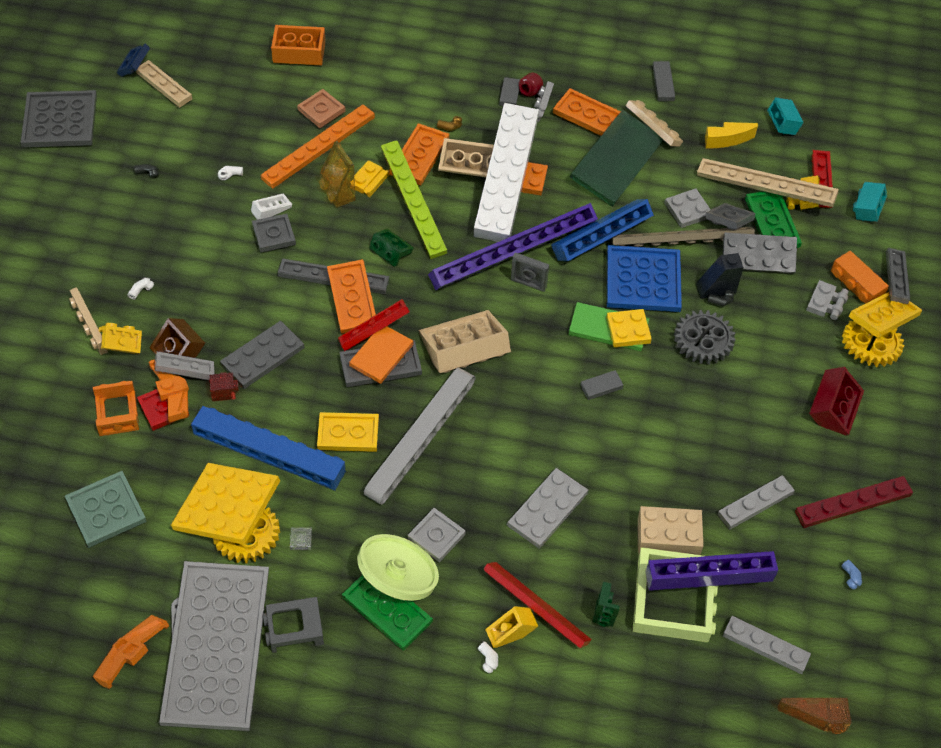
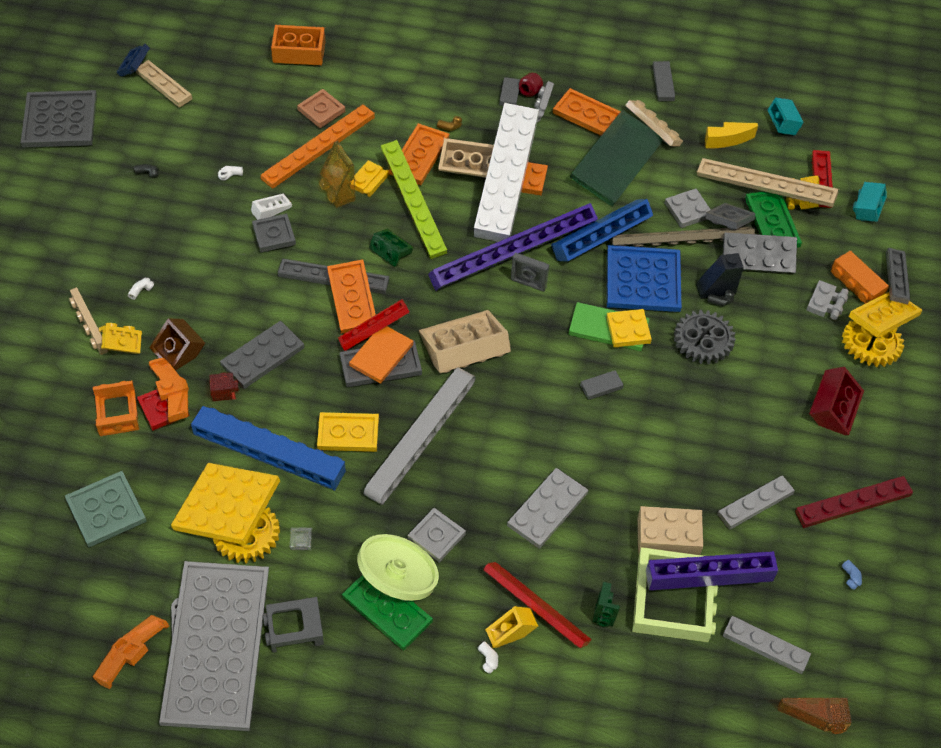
light grey plate [155,352,214,380] -> none

